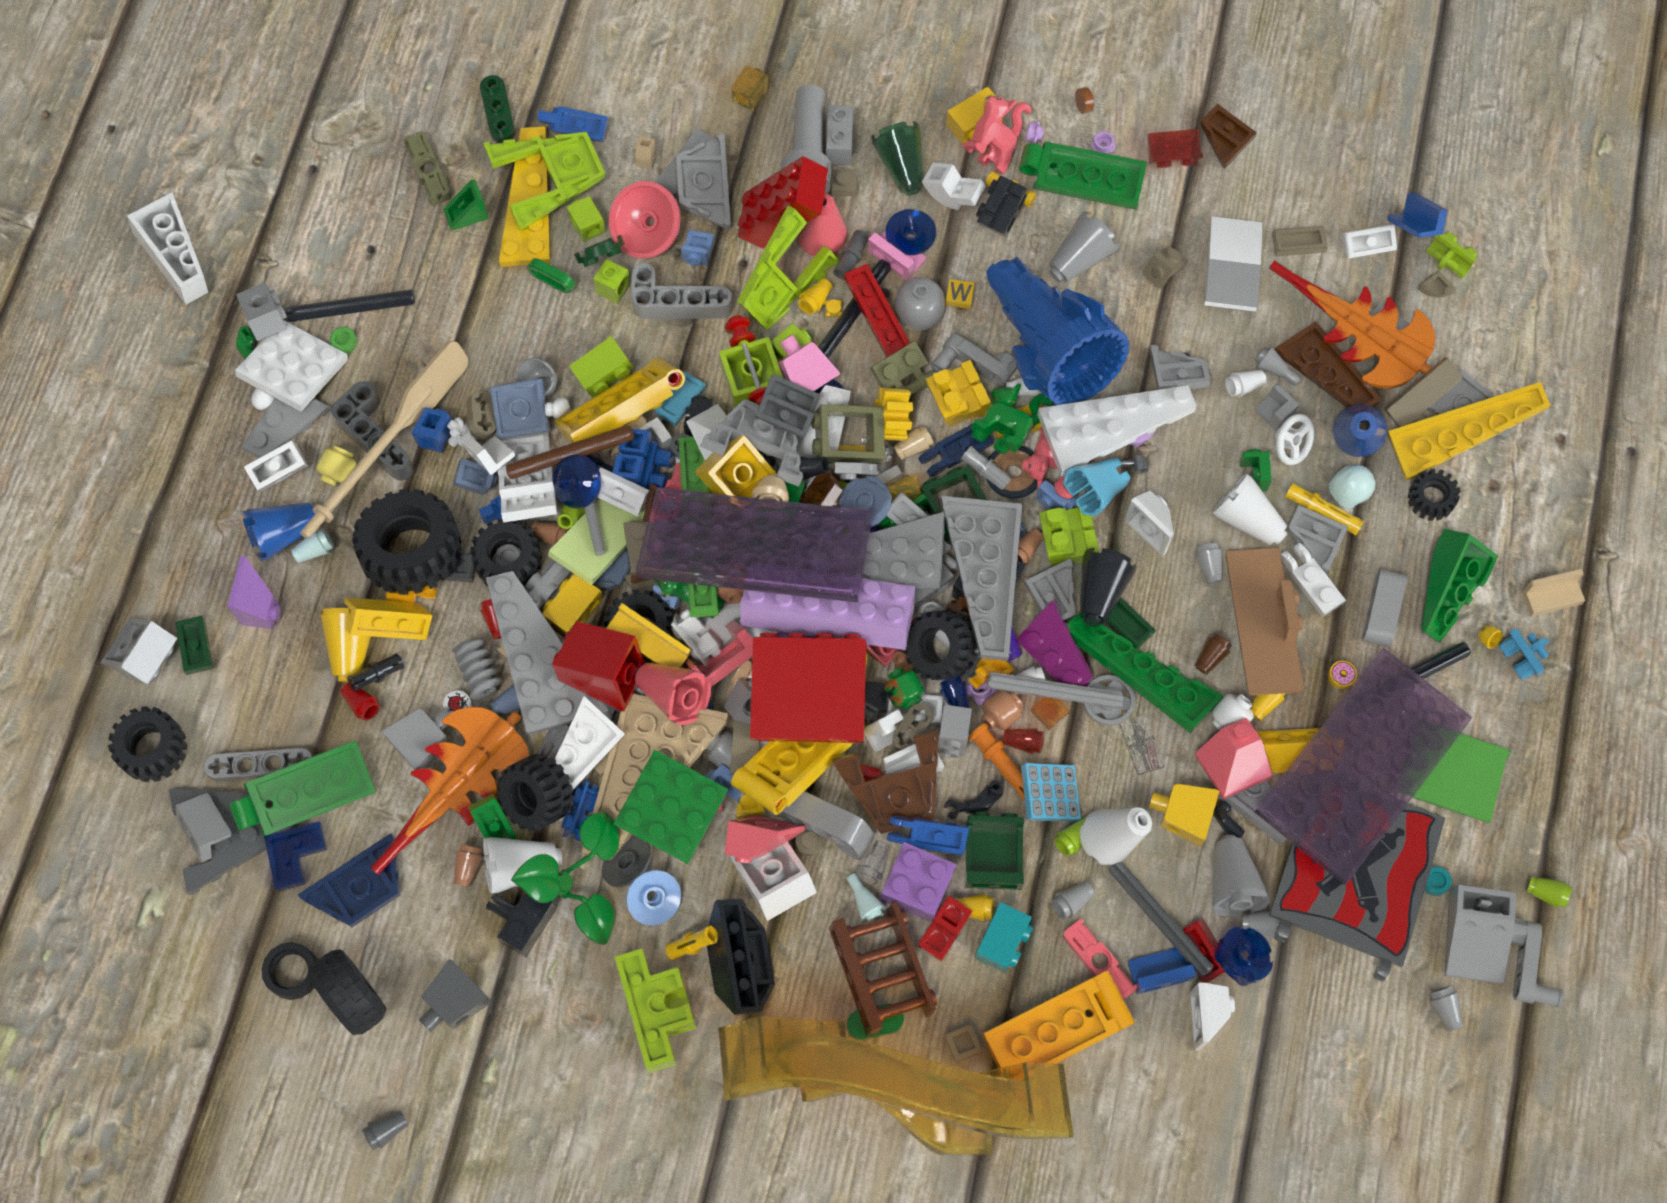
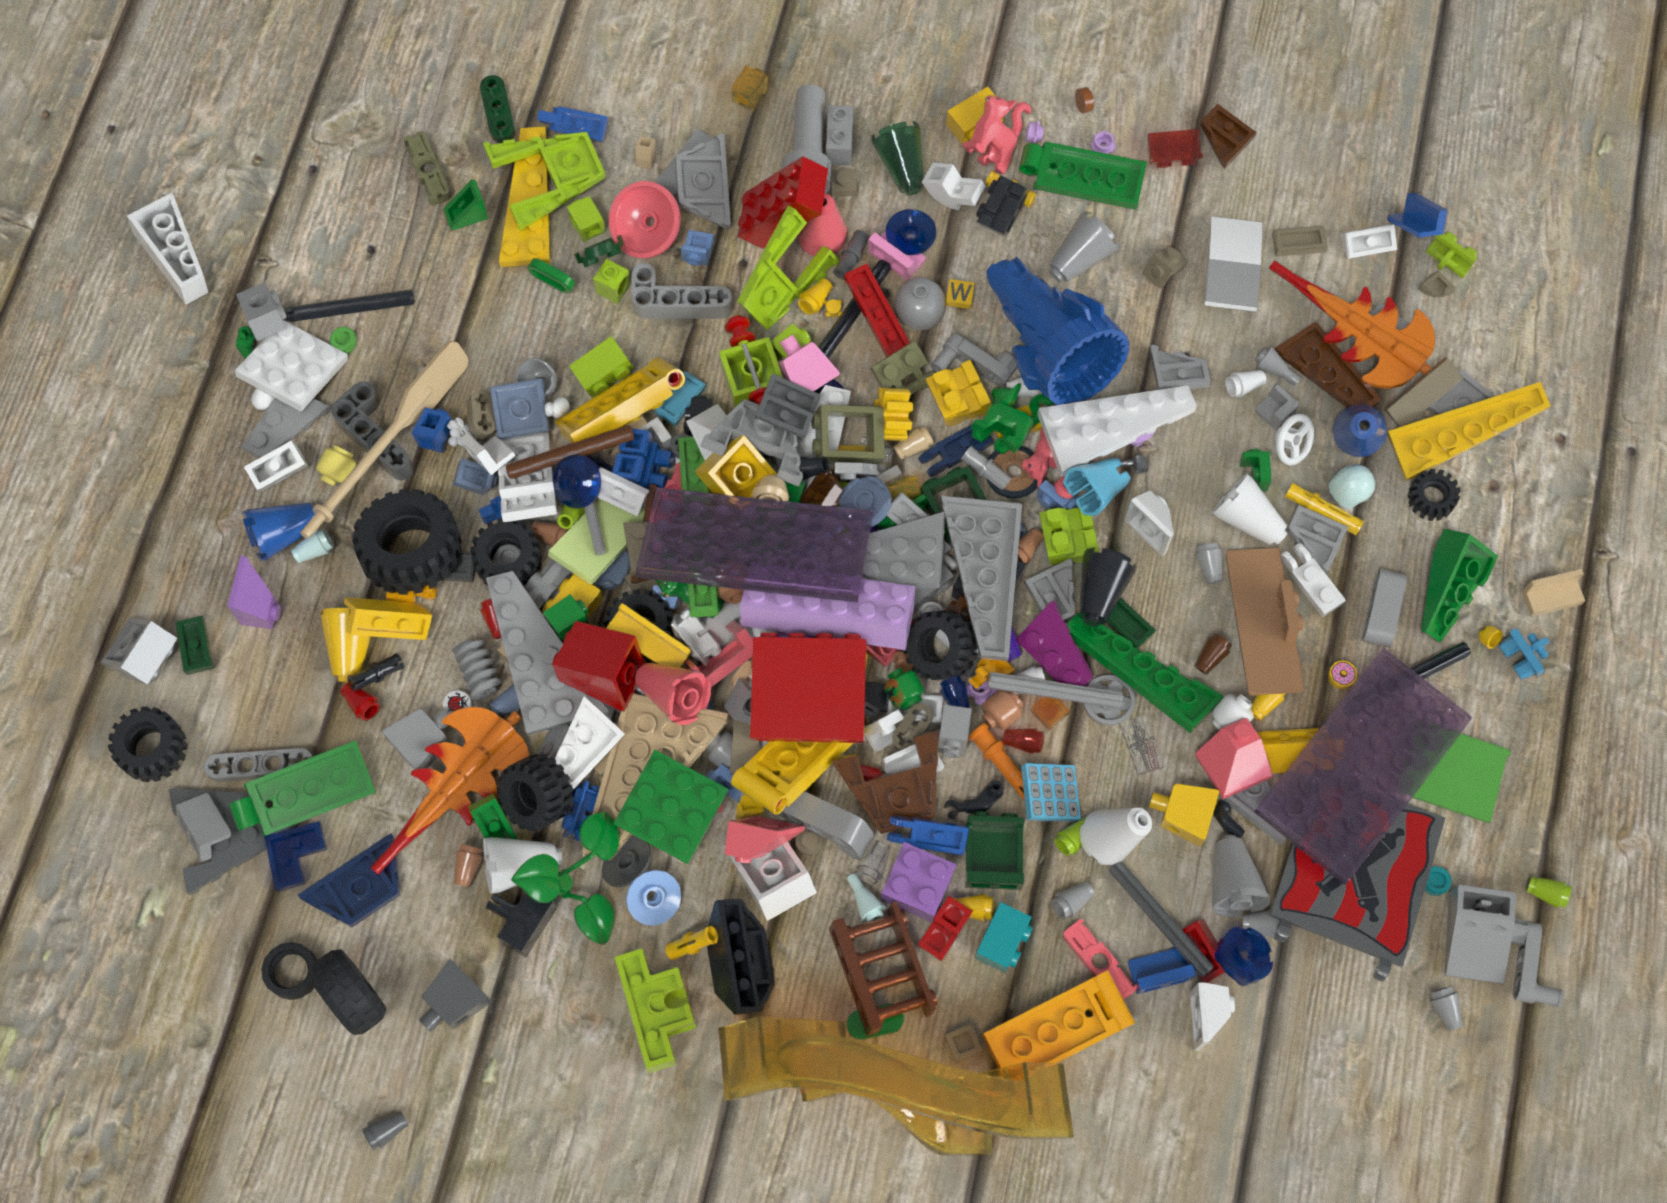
none -> green brick [543,594,589,642]

